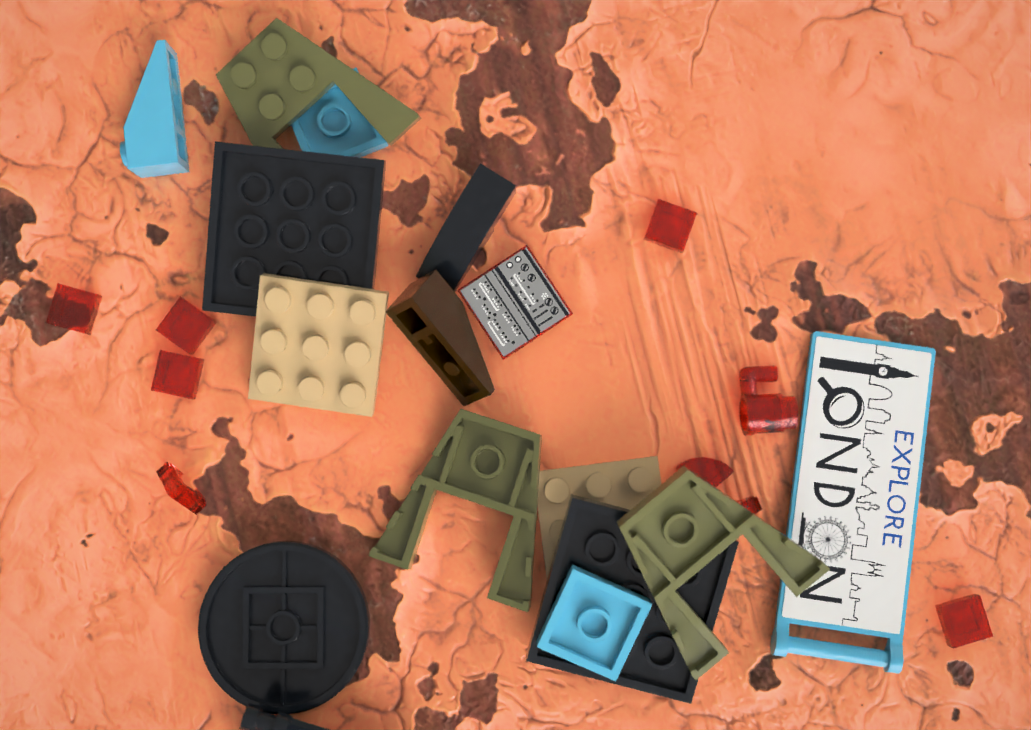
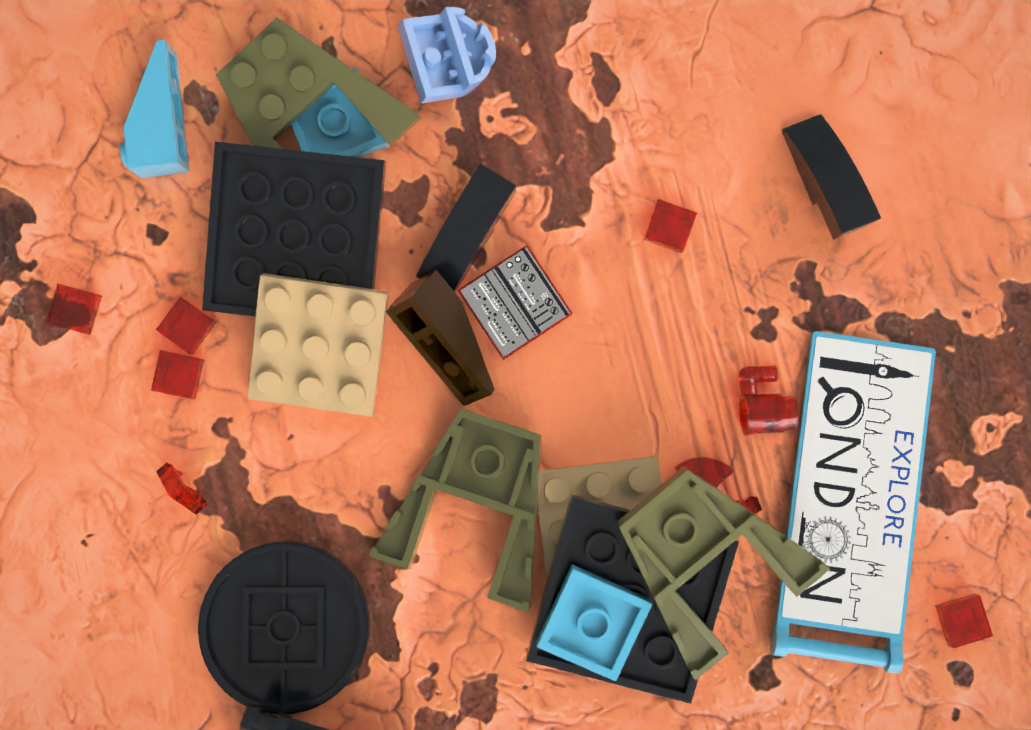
none -> light blue slope [397,7,496,103]
none -> black slope [782,114,881,240]

